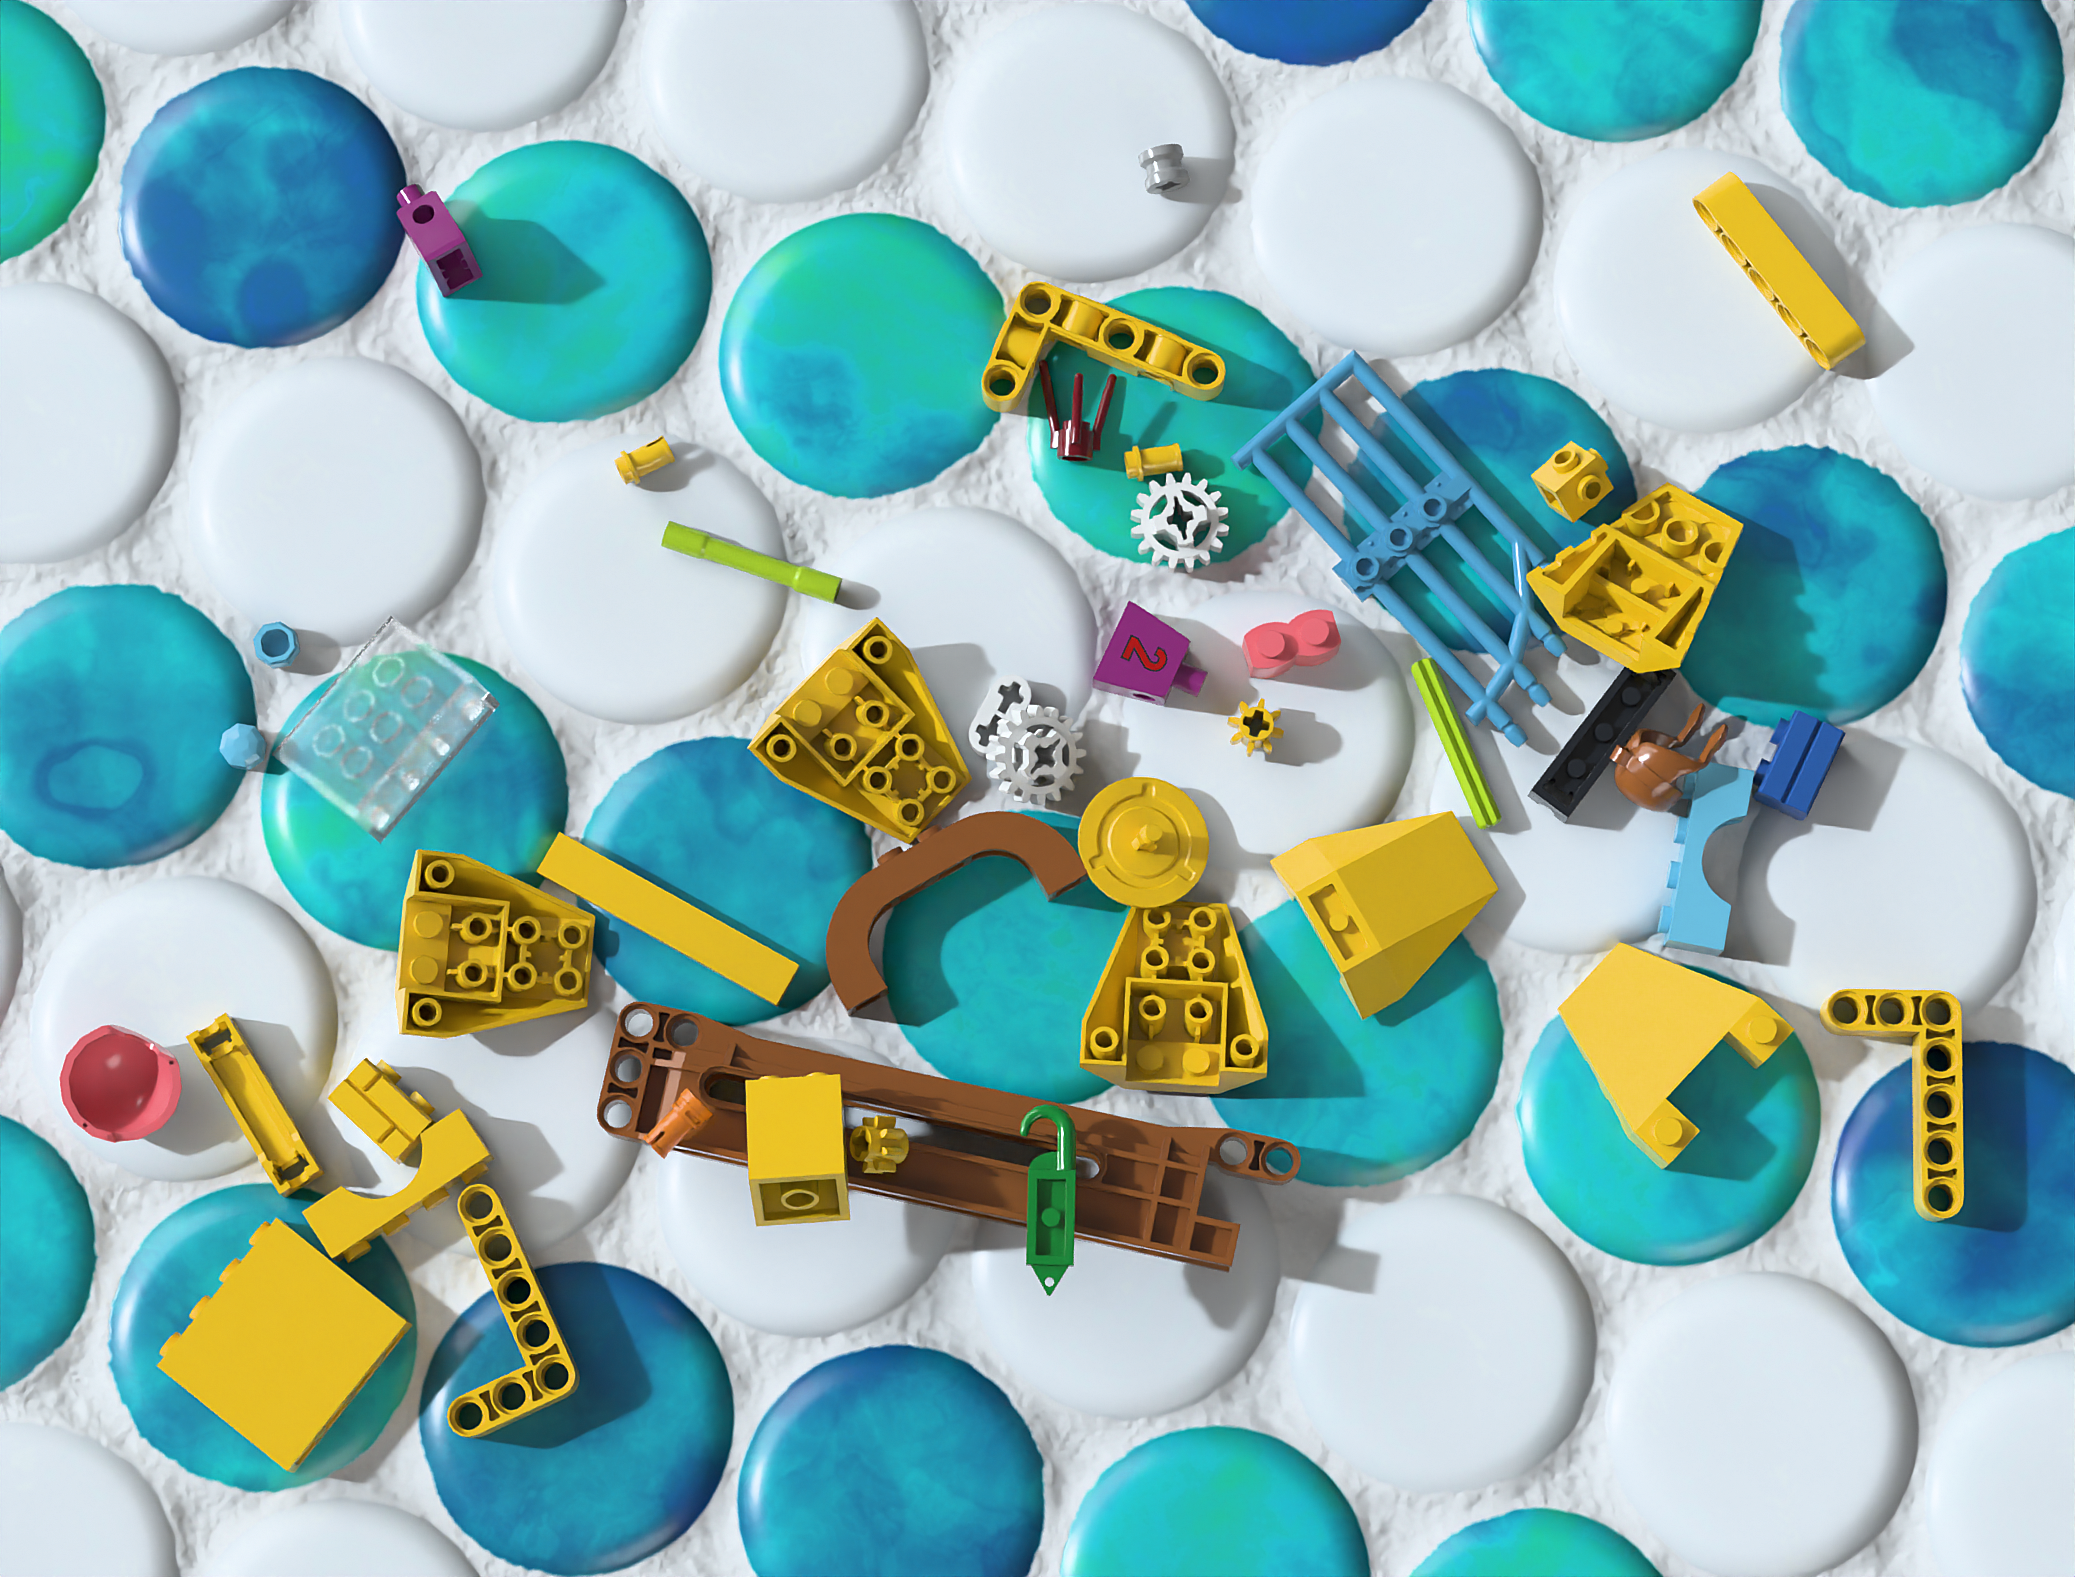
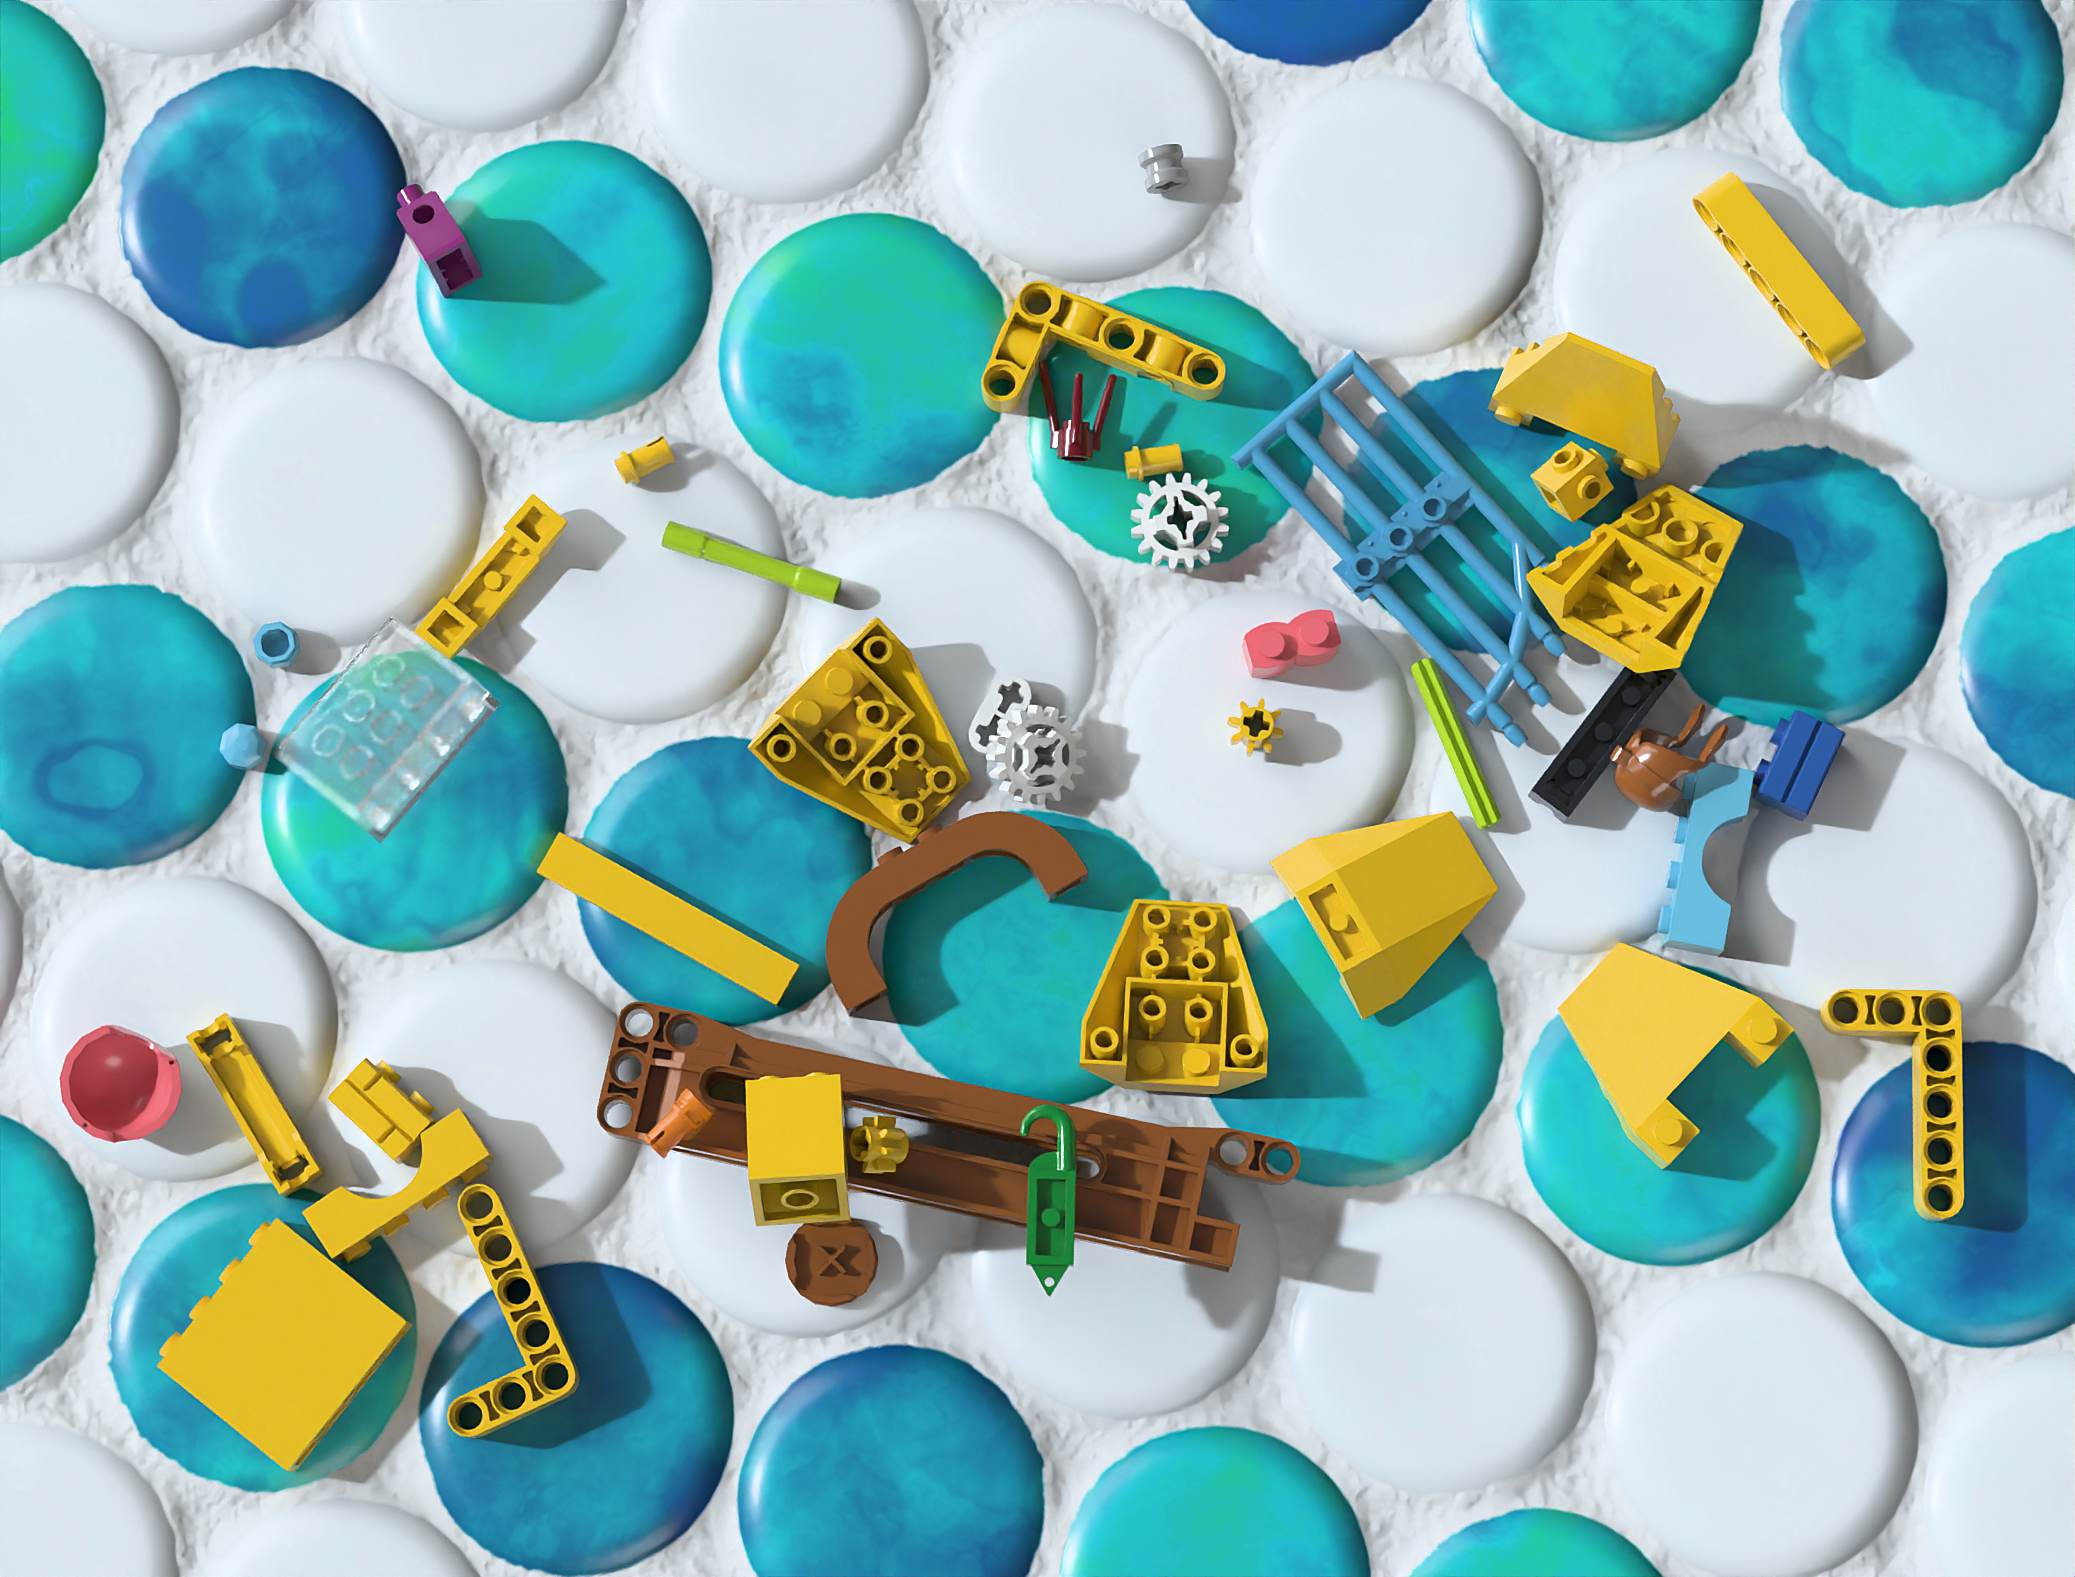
yellow wedge [395,849,595,1039] -> none
yellow piece [1078,777,1209,908] -> none
magenta torso [1092,601,1208,706] -> none
none -> yellow slope [414,493,568,662]
none -> dark orange tile [785,1217,879,1307]
none -> yellow wedge [1488,331,1681,480]

